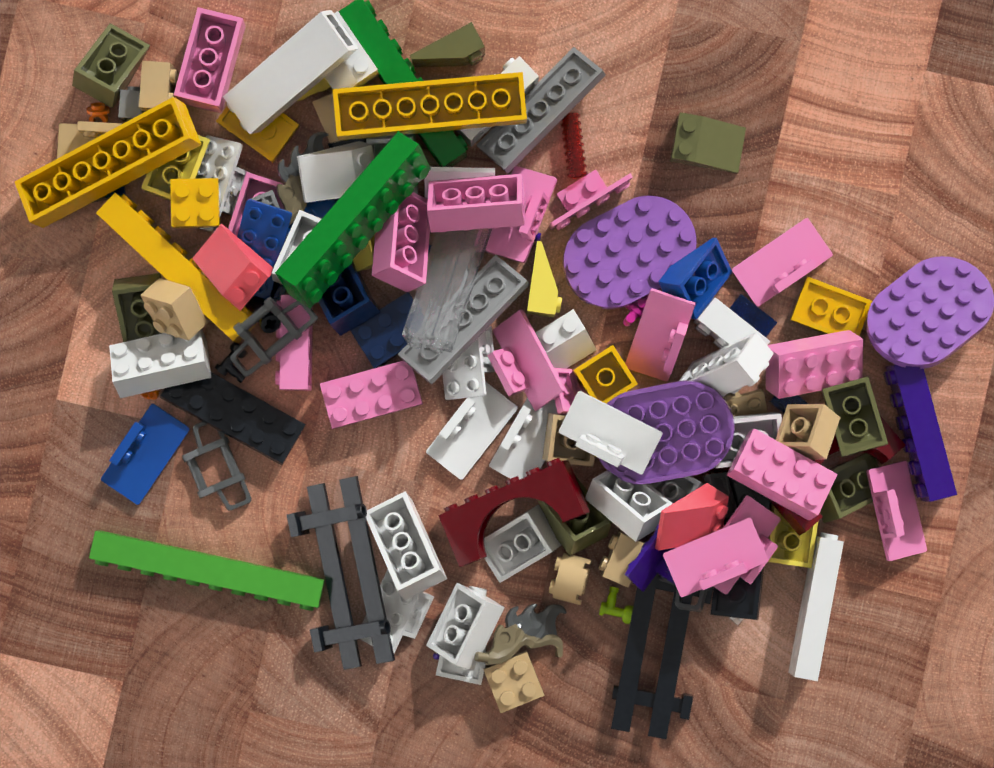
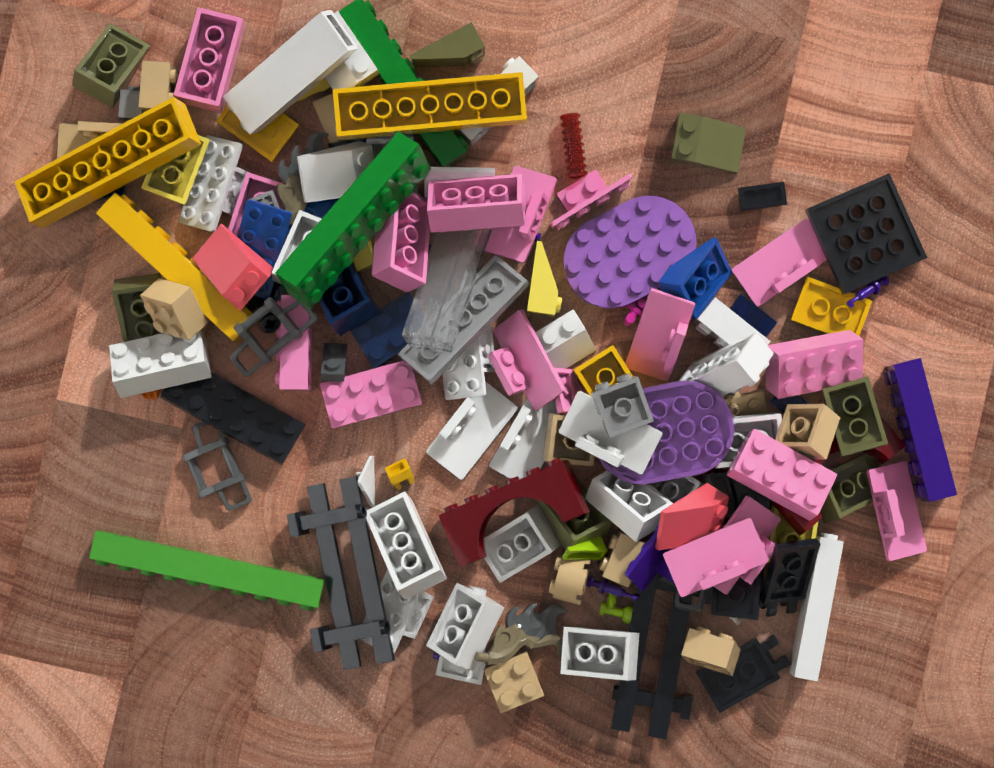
orange plate [86,102,110,123] -> none
blue bracket [101,404,190,505] -> none
yellow brick [170,178,220,228] -> none
black piece [215,342,248,383] -> none
light grey plate [477,47,606,174] -> none
medium lavender plate [866,256,994,369] -> none
none -> dark grey plate [321,343,348,382]
none -> white piece [356,456,375,507]
none -> yellow tile [385,458,414,490]
none -> white brick [560,627,639,681]
none -> lime piece [562,536,607,560]
none -> dark purple piece [586,576,640,601]
none -> light grey plate [590,373,654,438]
none -> tan brick [681,627,741,676]
none -> black tile [696,634,791,713]
none -> black plate [738,182,787,212]
none -> black tile [760,538,821,617]
none -> black piece [805,173,927,295]
none -> dark purple piece [846,276,890,307]

